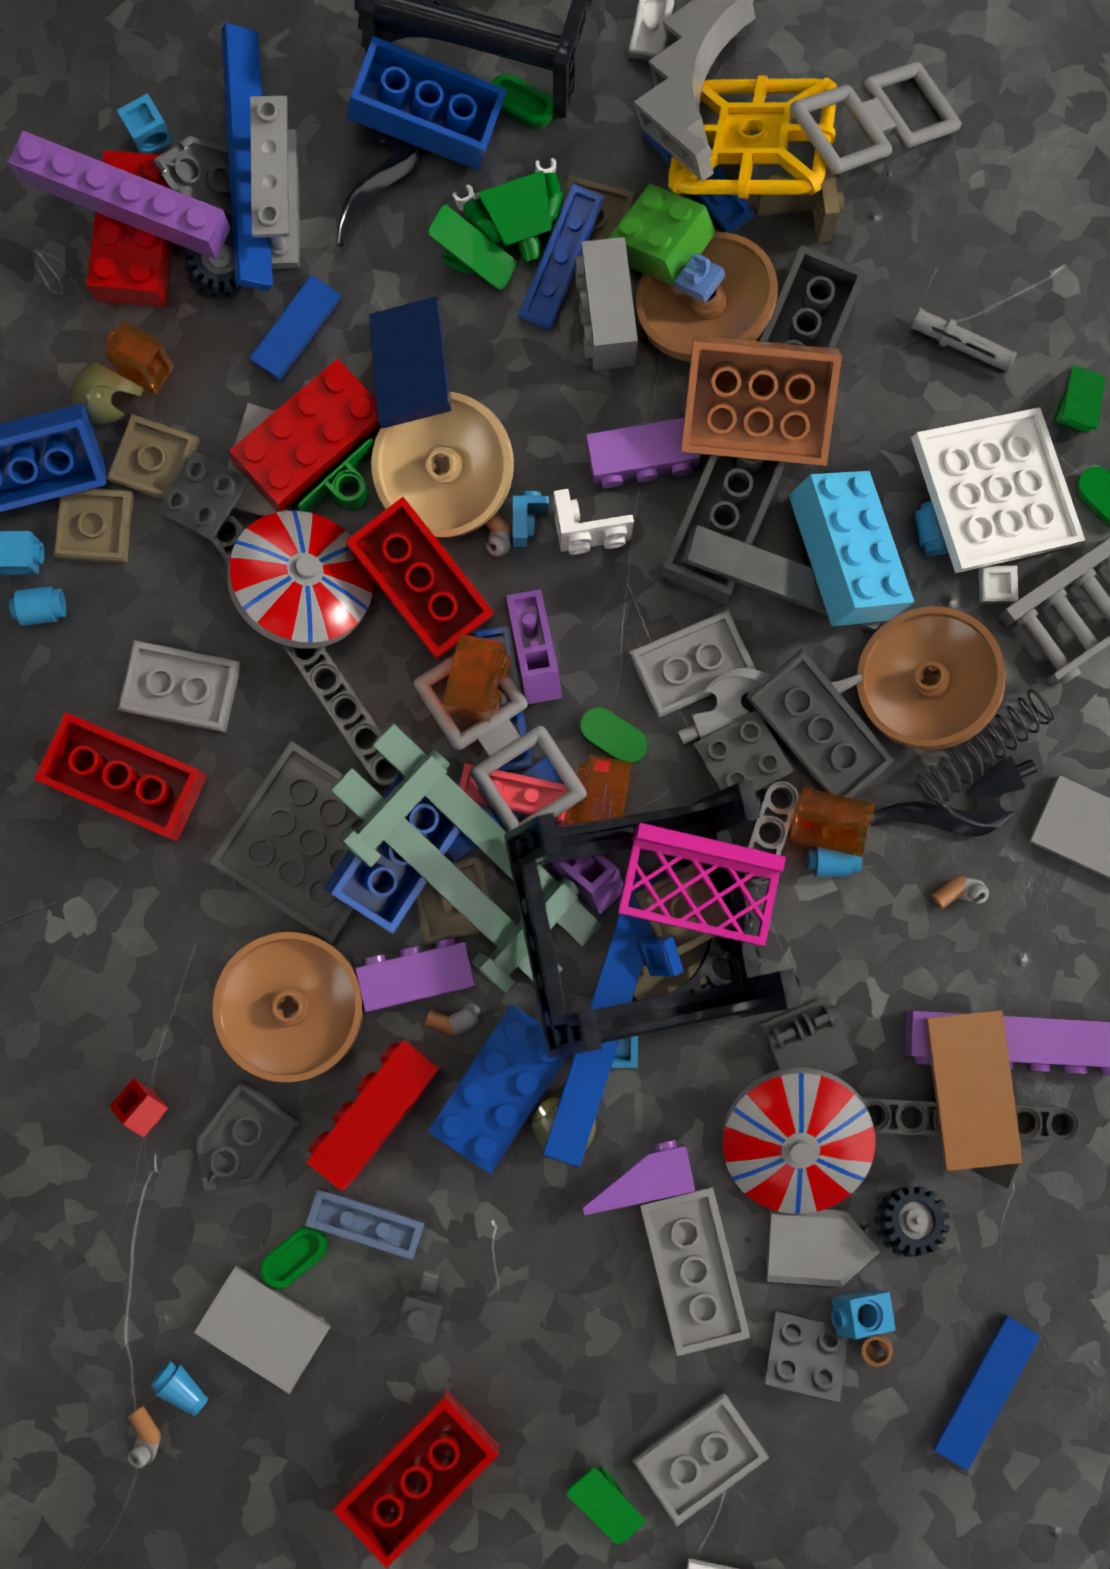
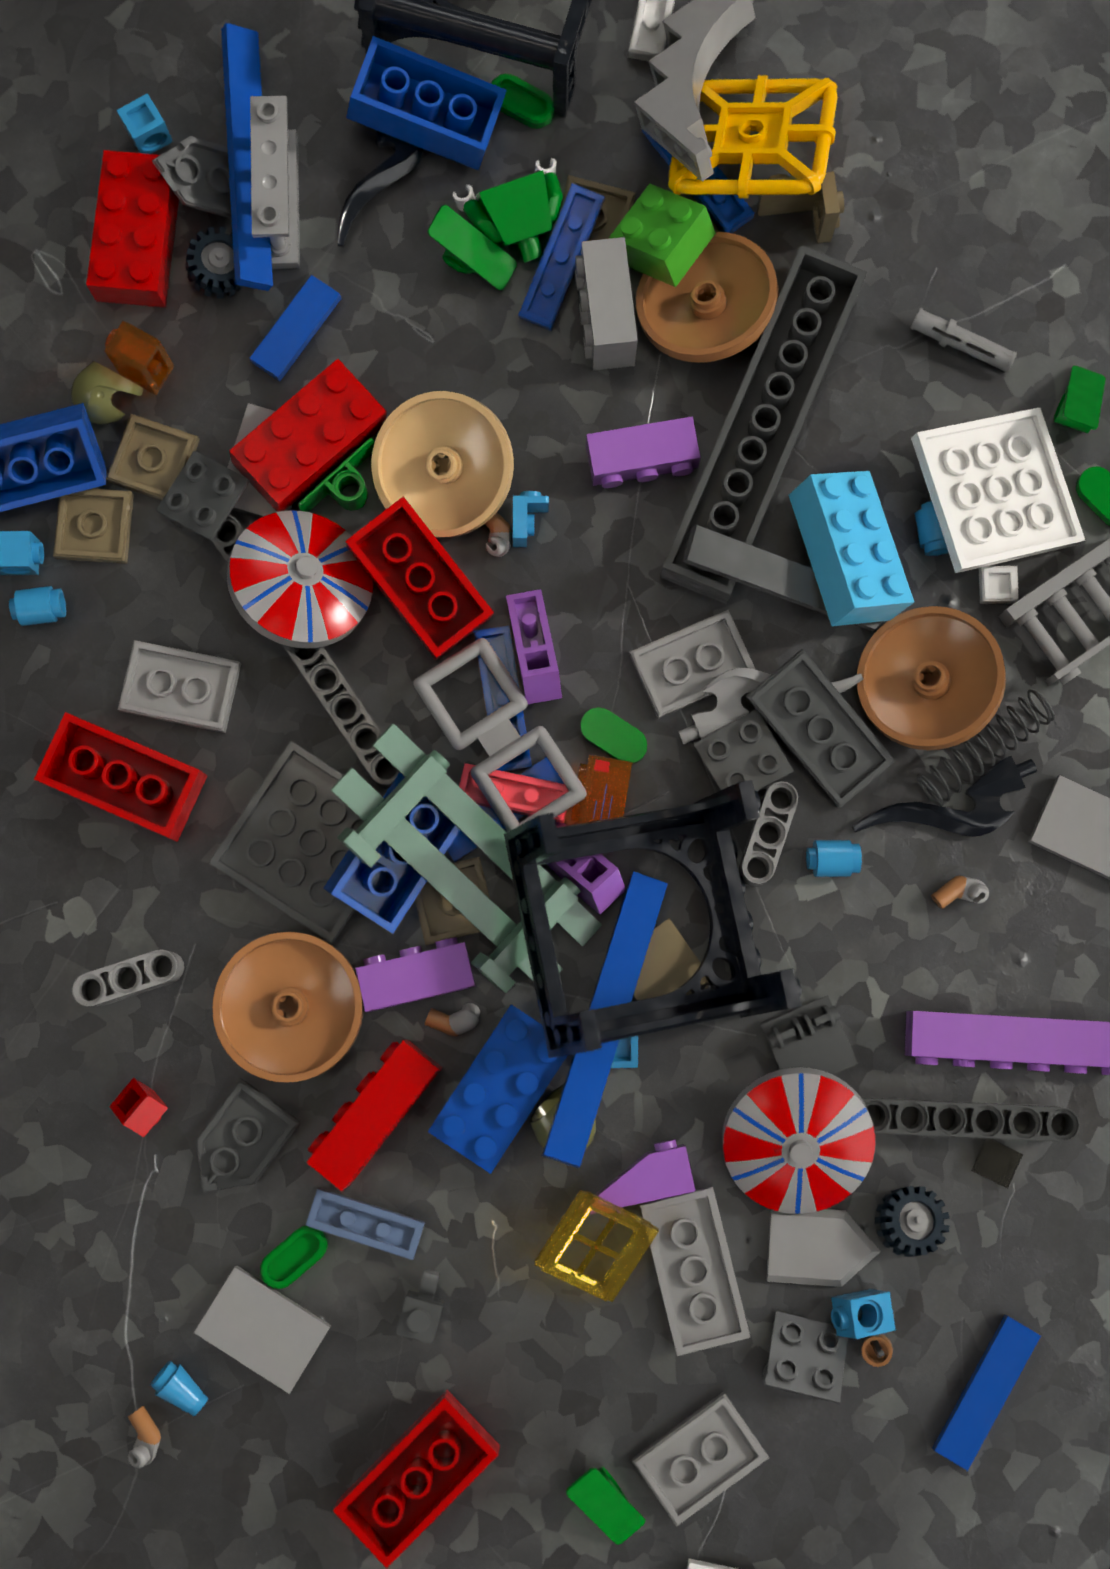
medium lavender brick [8,131,230,260] -> none
dark blue tile [369,296,452,429] -> none
clear orange brick [442,634,511,722] -> none
white bracket [553,489,634,555] -> none
dark pink fence [618,823,786,947] -> none
dark tan tile [634,863,732,956] -> none
blue tile [640,936,684,977] -> none
medium blue tile [674,253,725,303] -> none
nougat slope [681,335,842,466] -> none
light grey bar [790,62,961,174] -> none
clear orange brick [790,787,876,857] -> none
medium nougat tile [925,1010,1023,1171] -> none
none -> light grey beam [72,949,184,1007]
none -> clear yellow piece [534,1189,659,1302]

